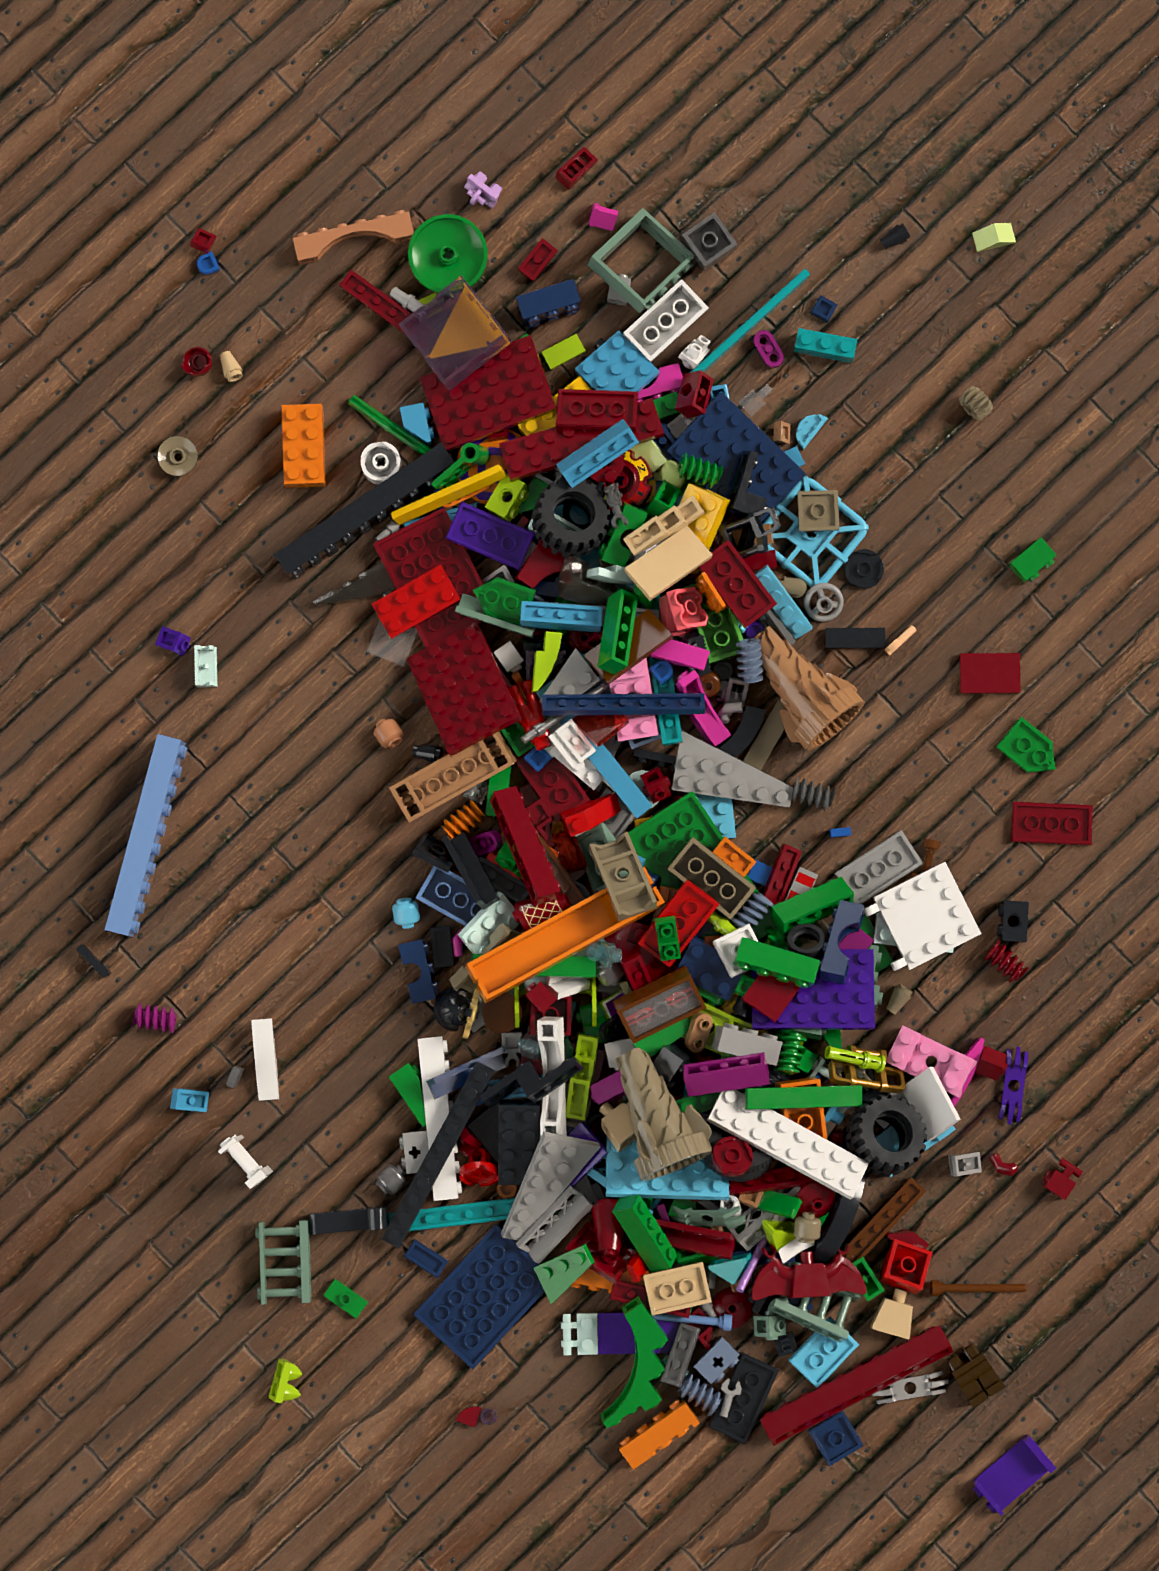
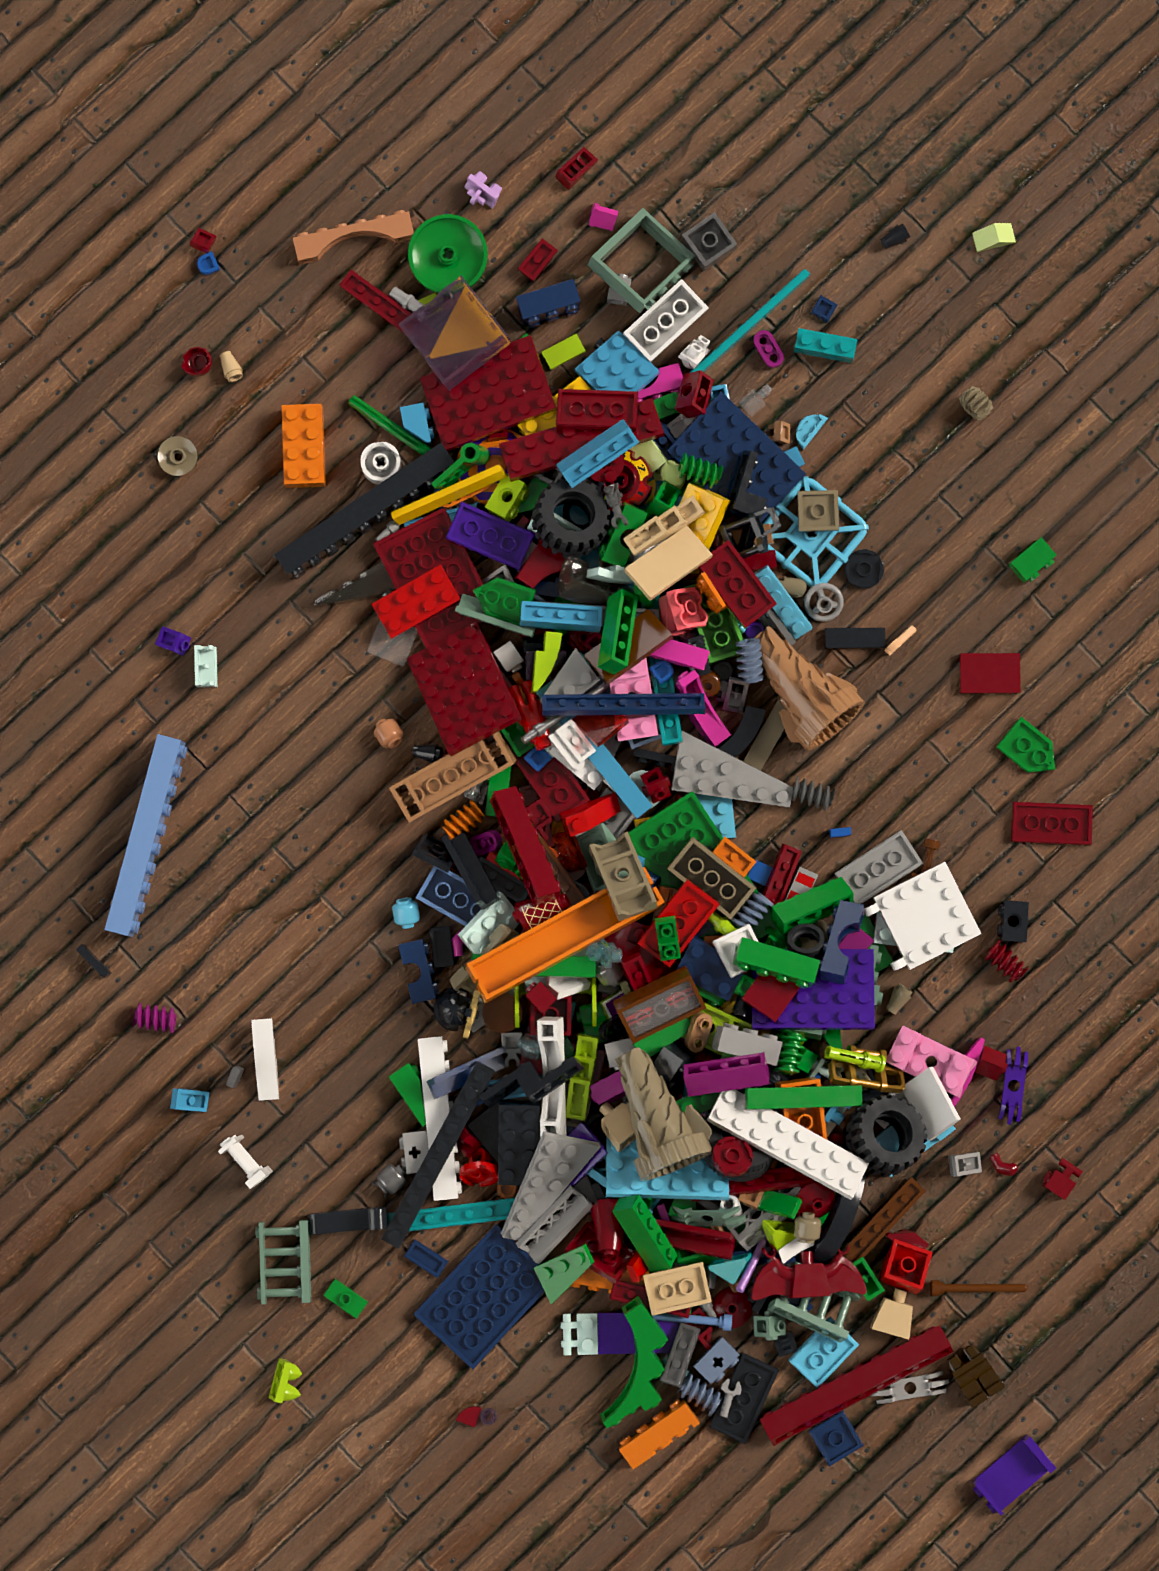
light grey arm [718,702,744,724] -> none

